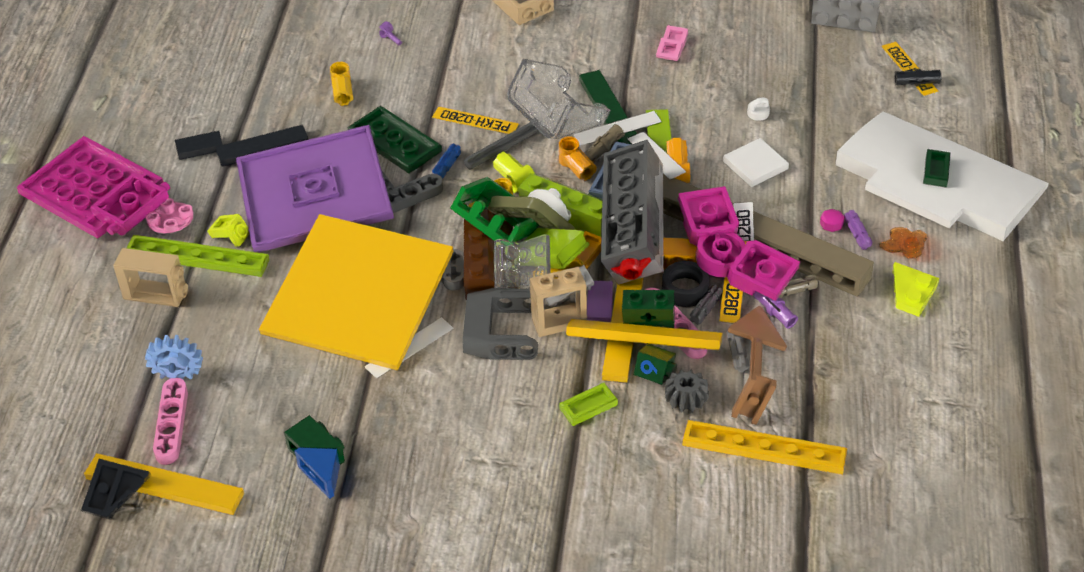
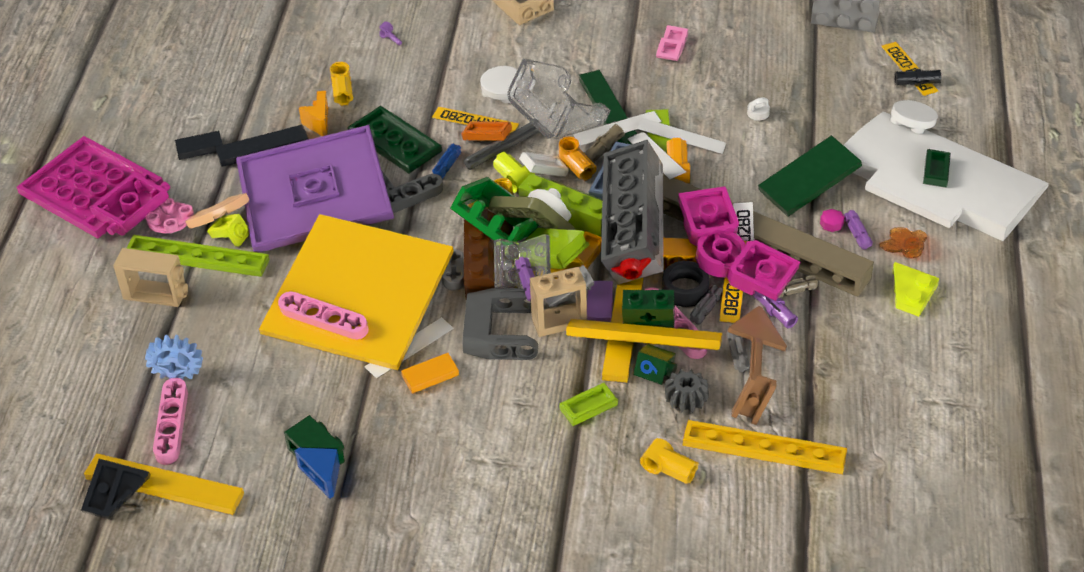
white tile [723,138,789,187] -> none
none -> light nougat tile [185,193,250,229]
none -> bright pink beam [278,291,369,340]
none -> light orange slope [299,91,328,136]
none -> light orange tile [401,353,459,394]
none -> orange tile [461,122,512,141]
none -> white tile [480,66,525,103]
none -> medium lavender axle [515,257,535,301]
none -> white tile [519,152,569,177]
none -> white sticker [637,118,726,154]
none -> yellow piece [640,438,698,484]
none -> dark green tile [758,135,862,217]
none -> white tile [891,100,938,134]

